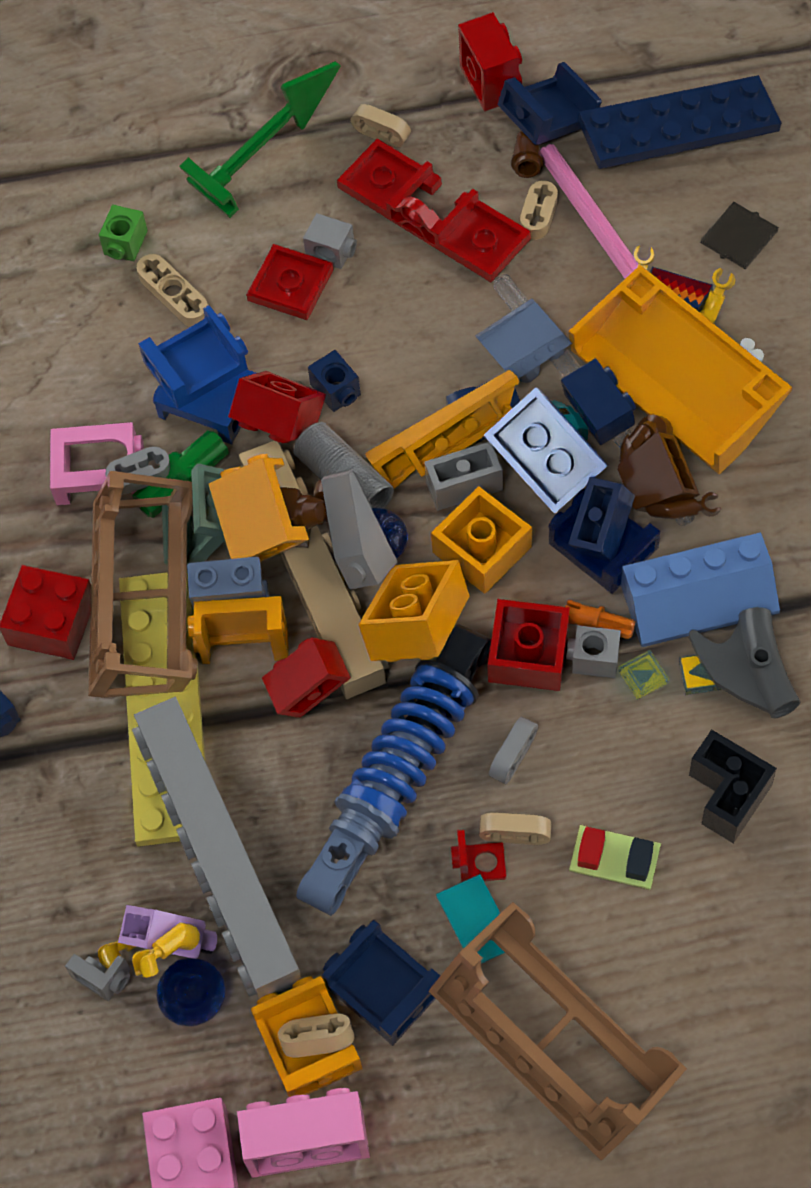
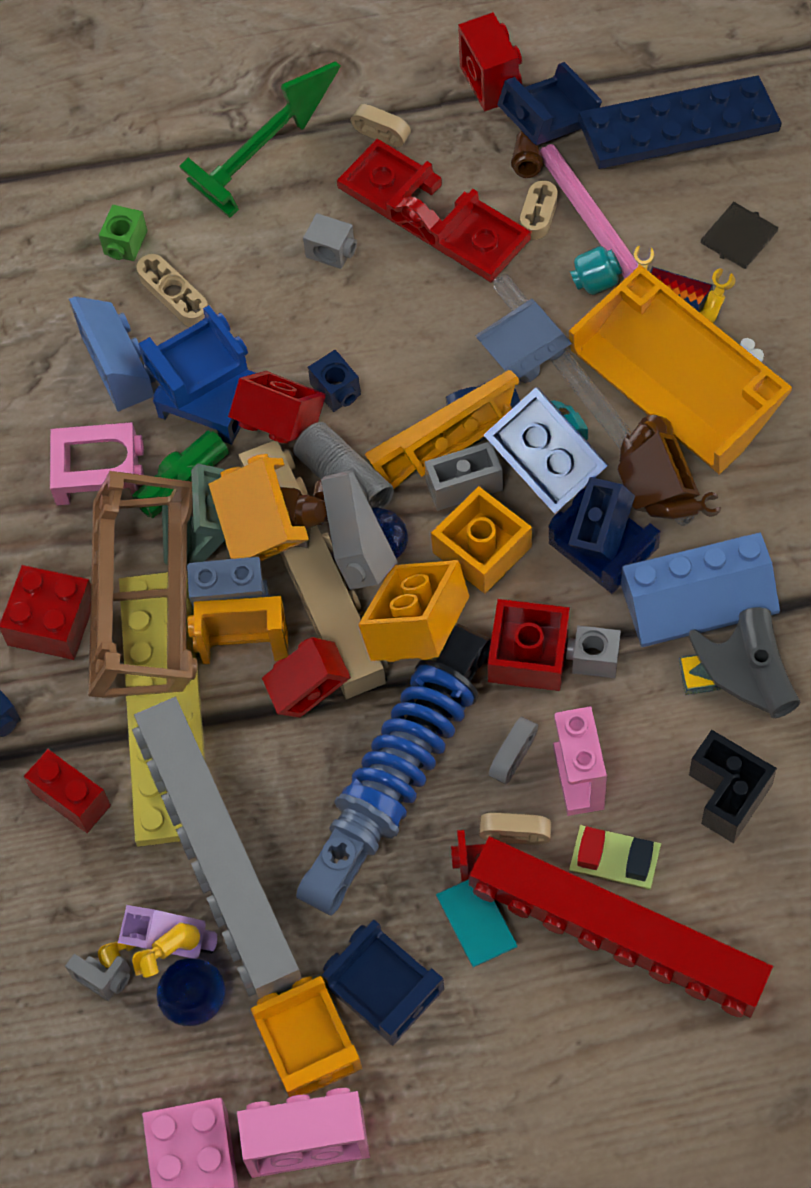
light grey beam [105,447,170,495] -> none
red tile [246,244,334,320] -> none
tan beam [278,1014,355,1058] -> none
medium nougat windscreen [429,902,687,1161] -> none
dark blue brick [561,358,636,446] -> none
orange axle [565,600,635,639] -> none
clear light blue tile [618,650,669,700] -> none
none -> red brick [23,749,111,833]
none -> medium blue slope [69,296,156,412]
none -> red brick [469,836,774,1018]
none -> bright pink panel [553,706,607,816]
none -> teal head [570,246,622,295]

